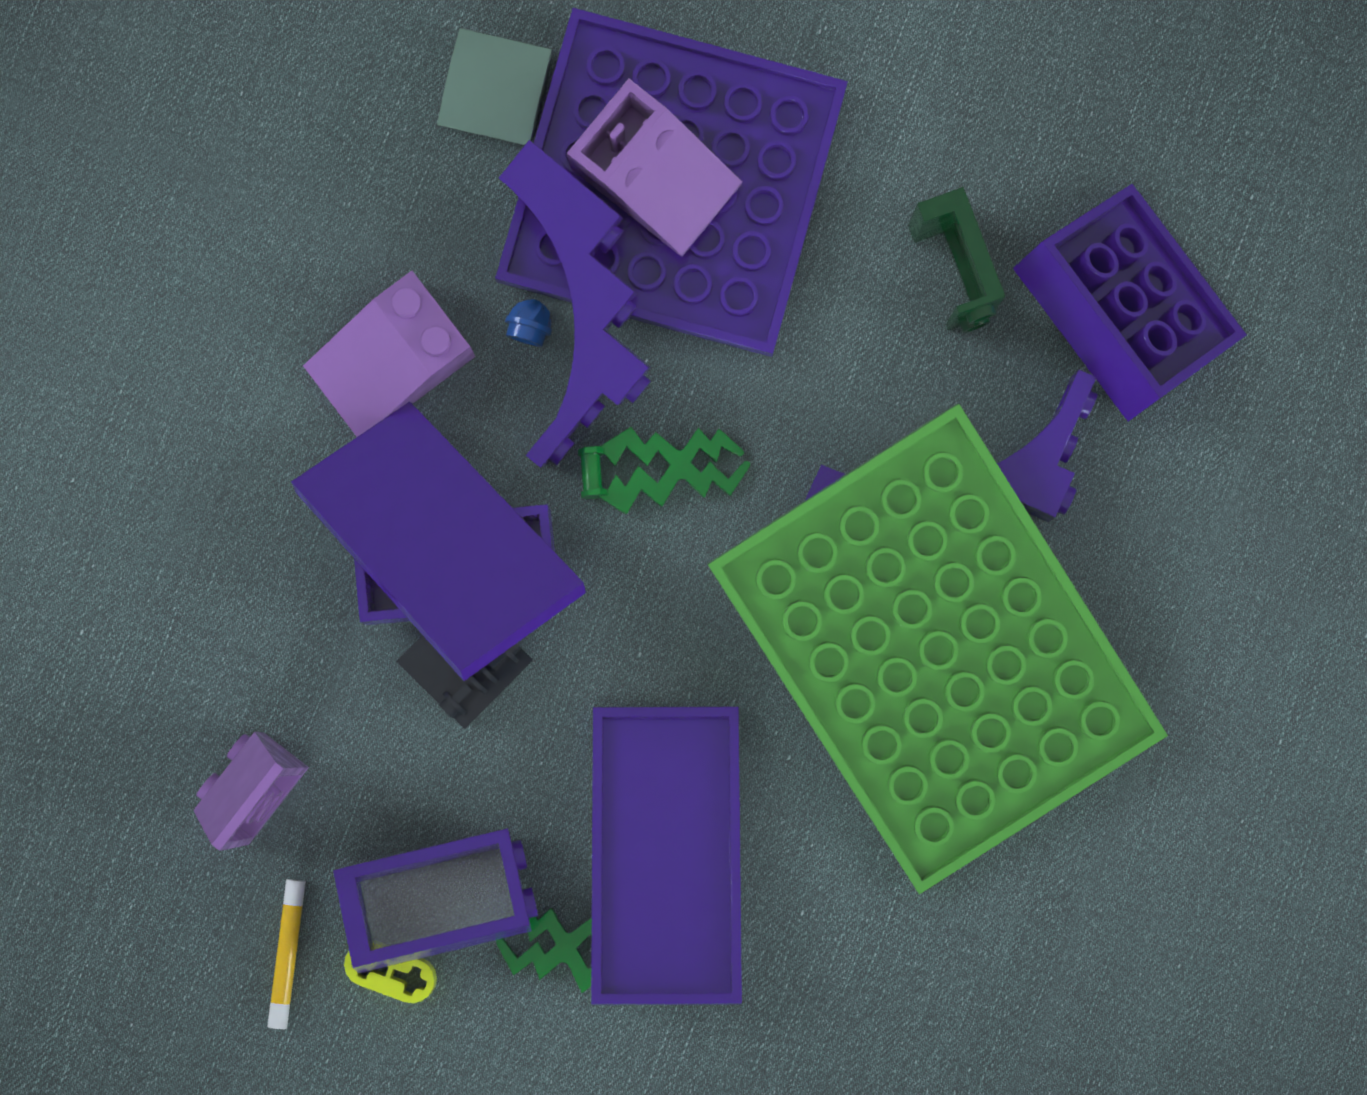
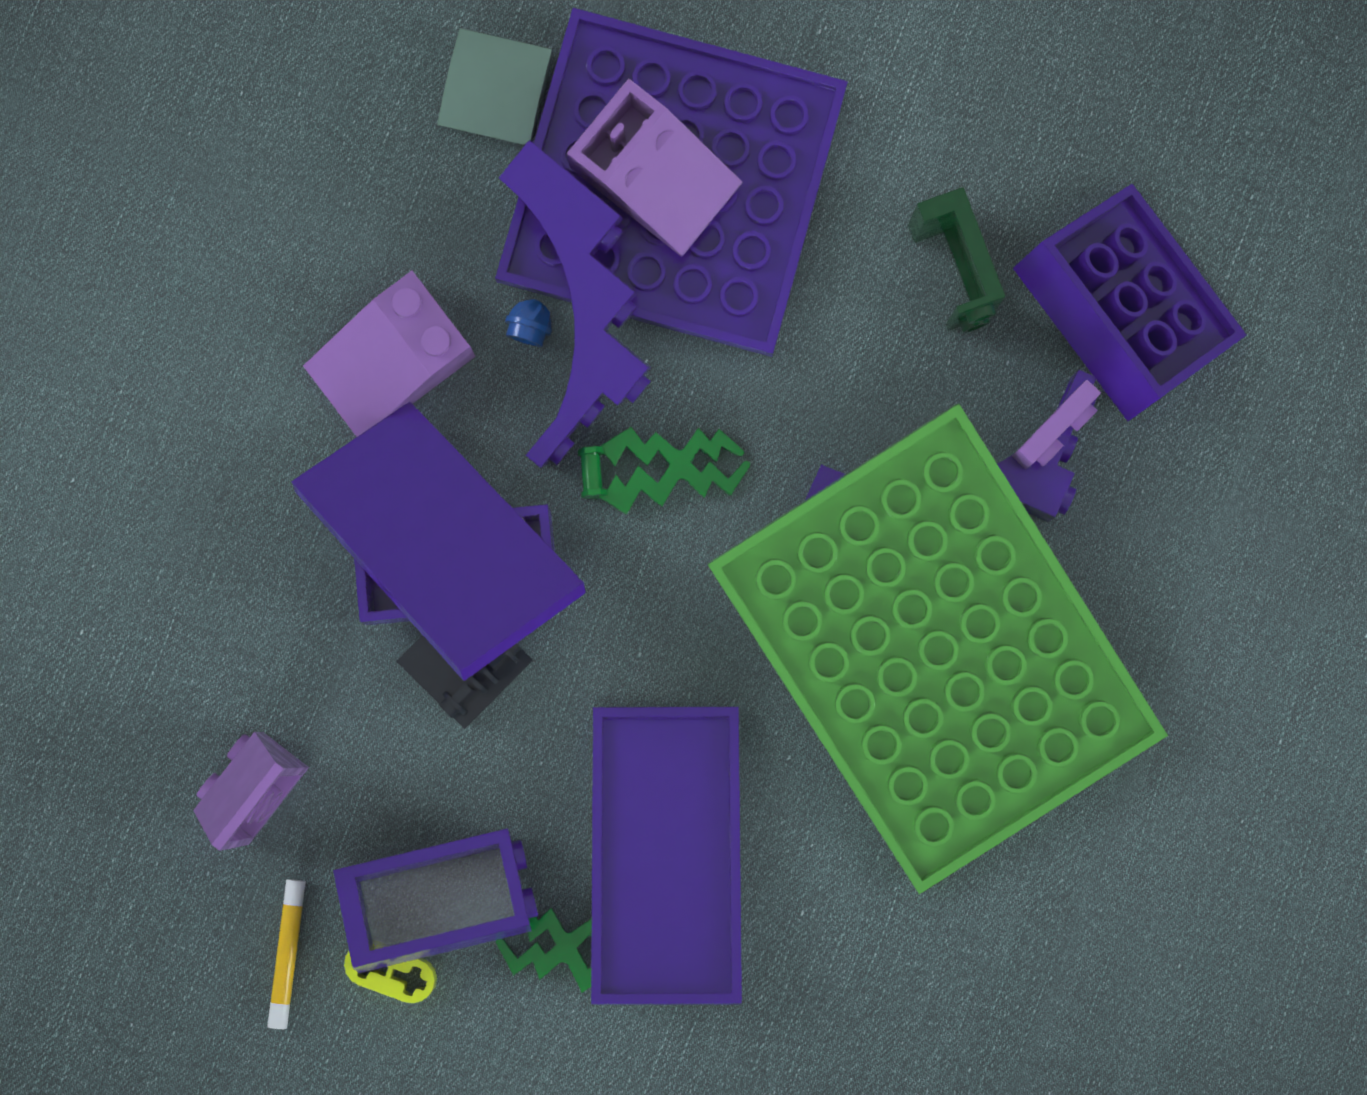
none -> medium lavender plate [1012,380,1101,470]

